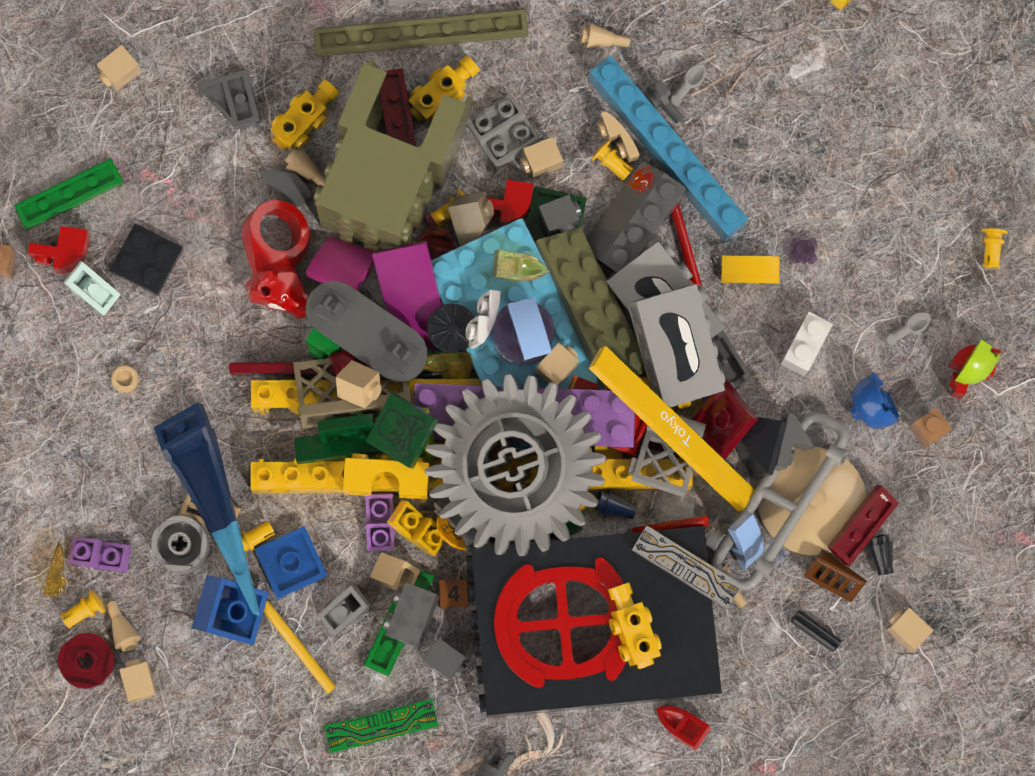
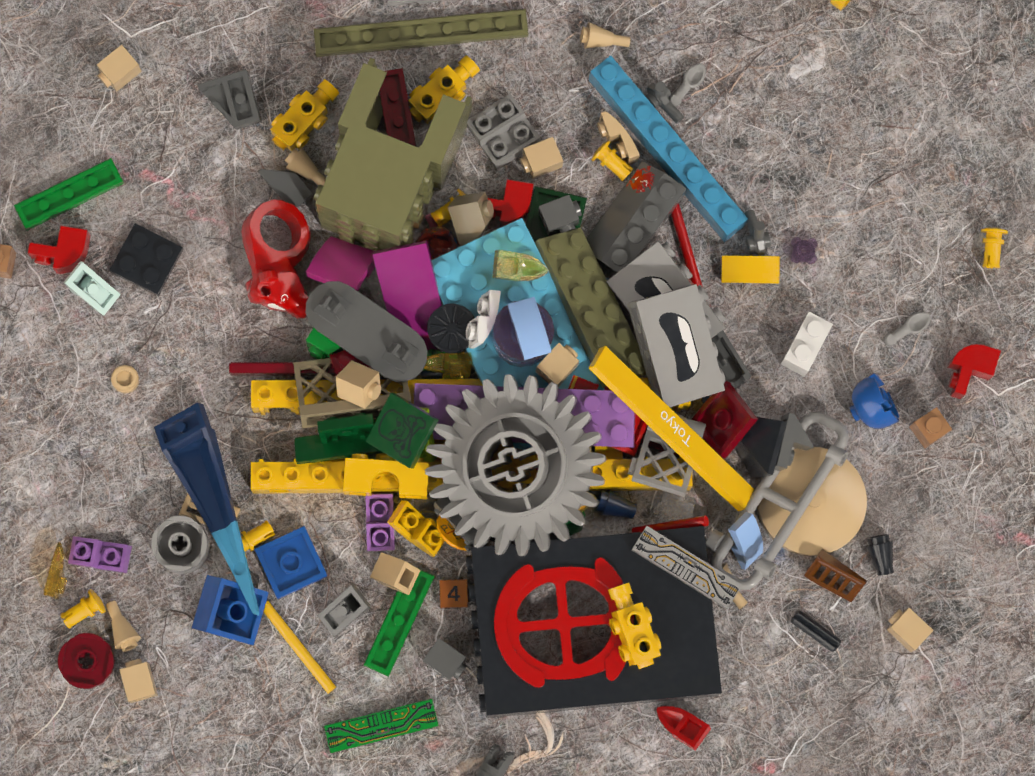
flat silver slope [383,583,440,649] -> none
dark red plate [827,485,899,566] -> none
lime brick [955,339,1000,384] -> none
none -> dark grey piece [744,210,771,256]

